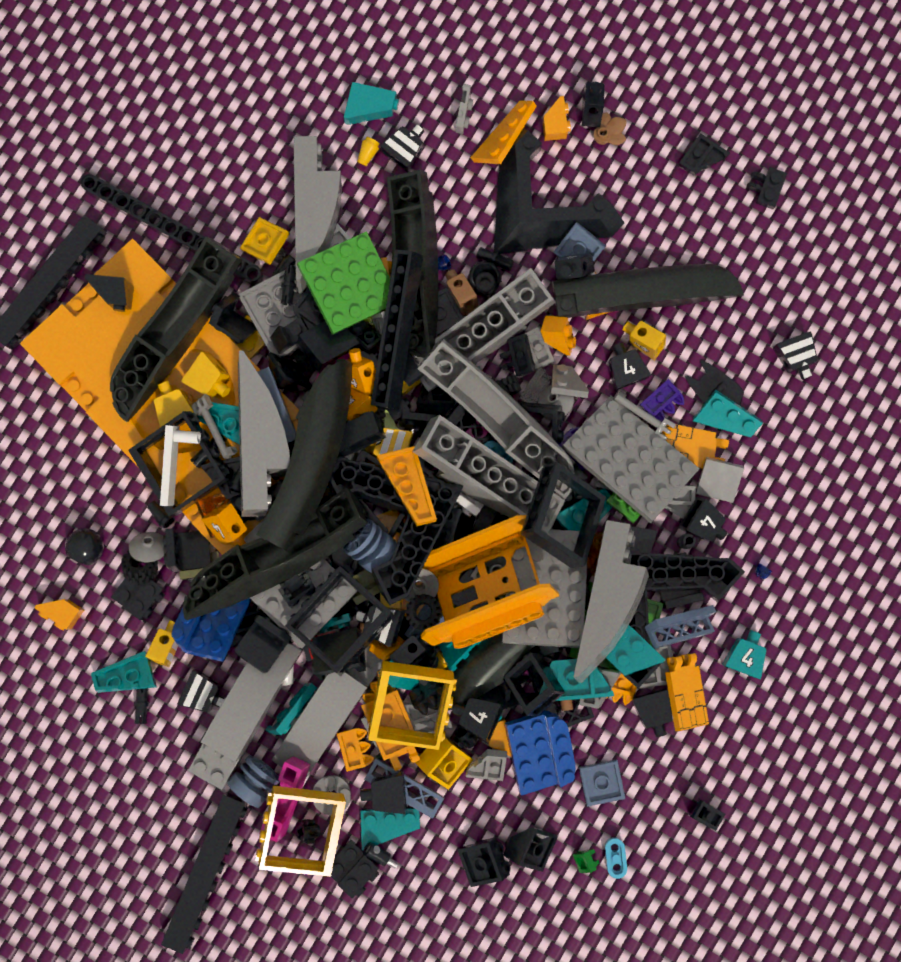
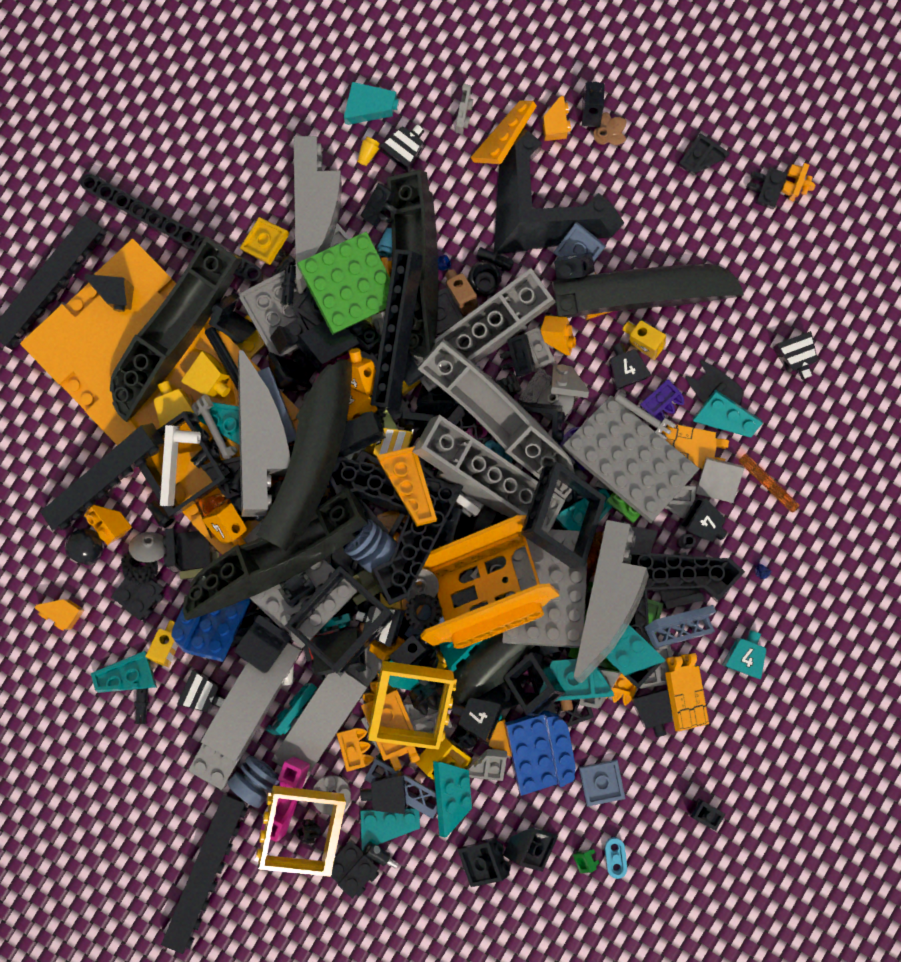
none -> black brick [40,423,164,531]
none -> light orange slope [84,505,132,546]
none -> black axle [205,327,238,390]
none -> black hinge [360,183,398,226]
none -> medium azure cone [377,228,392,258]
none -> teal wing [433,761,472,838]
none -> clear orange axle [739,454,800,513]
none -> light orange hips [781,163,816,202]

